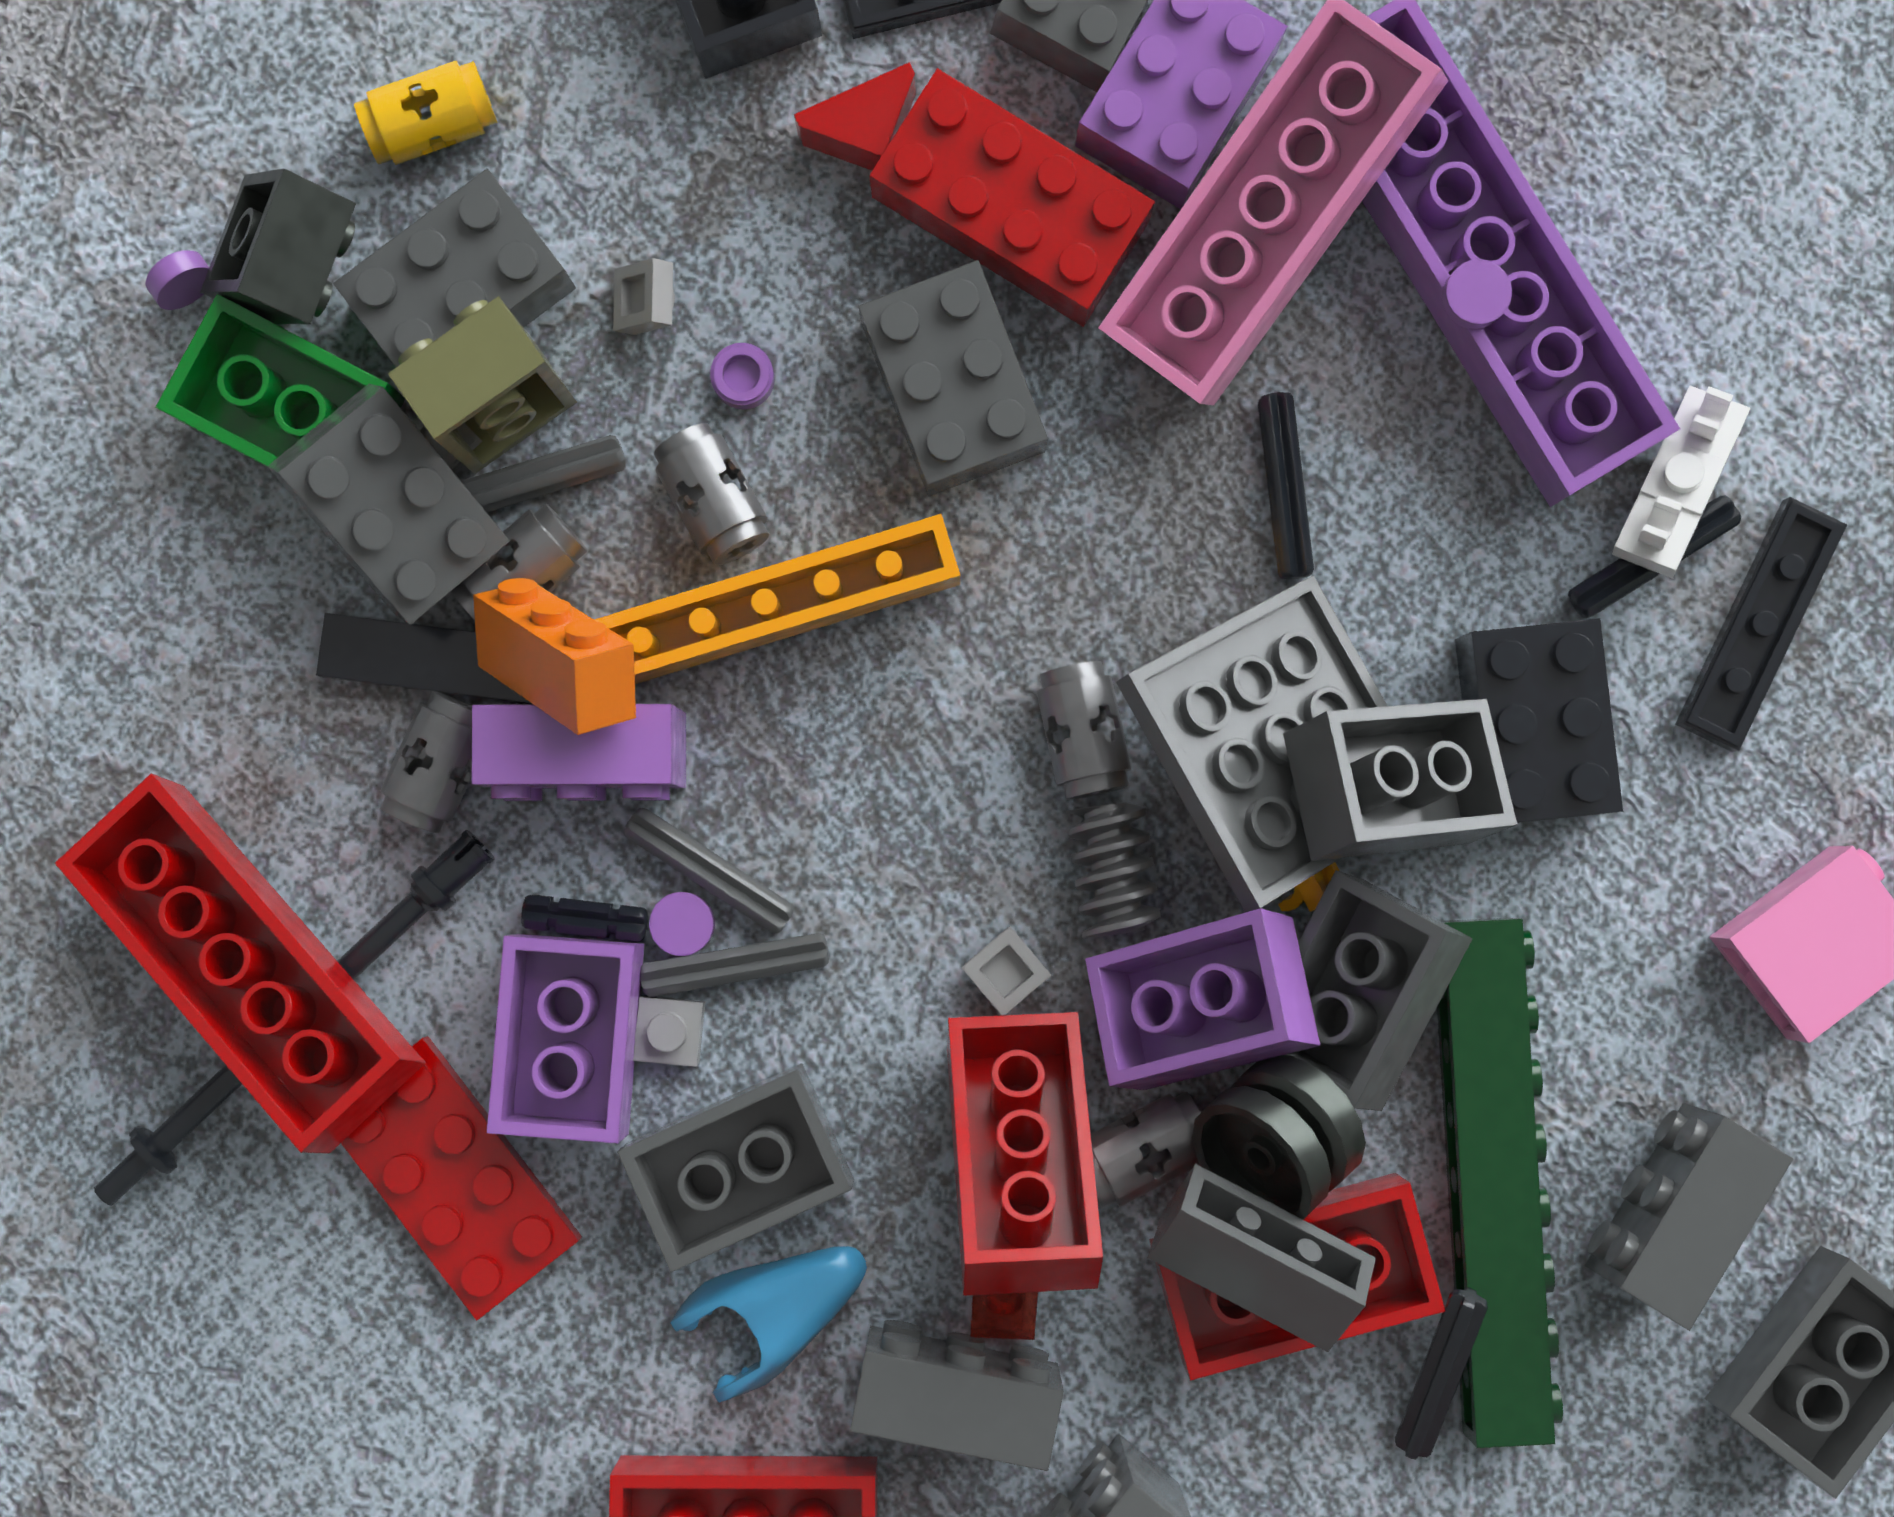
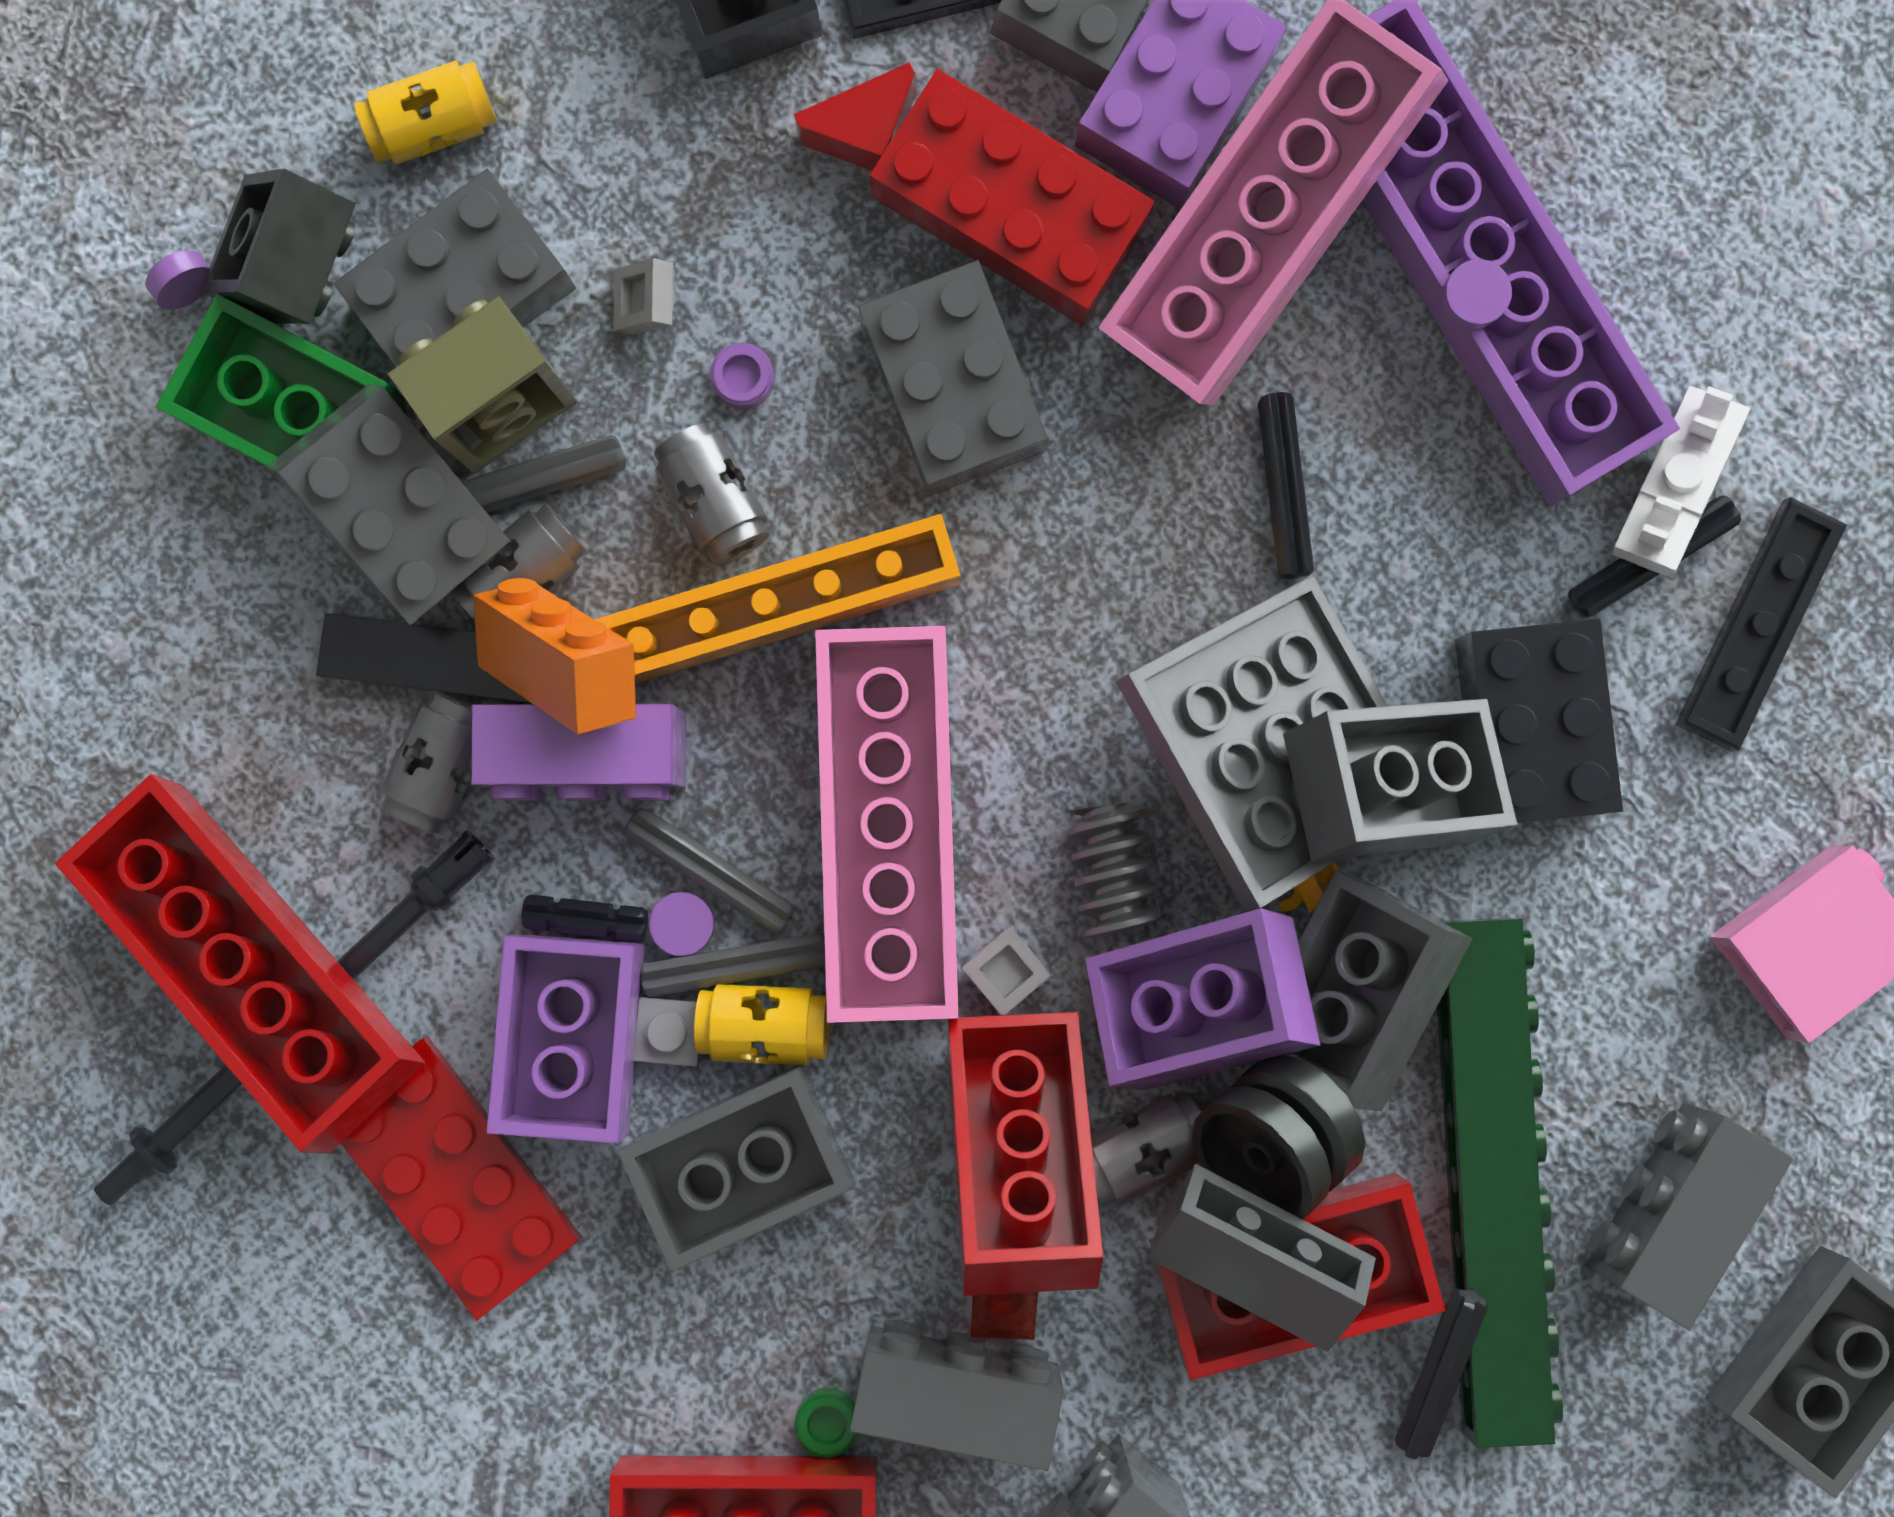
dark azure animal [670,1246,867,1403] -> none
flat silver piece [1037,661,1131,800] -> none
none -> yellow piece [694,984,831,1066]
none -> green tile [795,1388,858,1458]
none -> bright pink brick [815,626,959,1023]

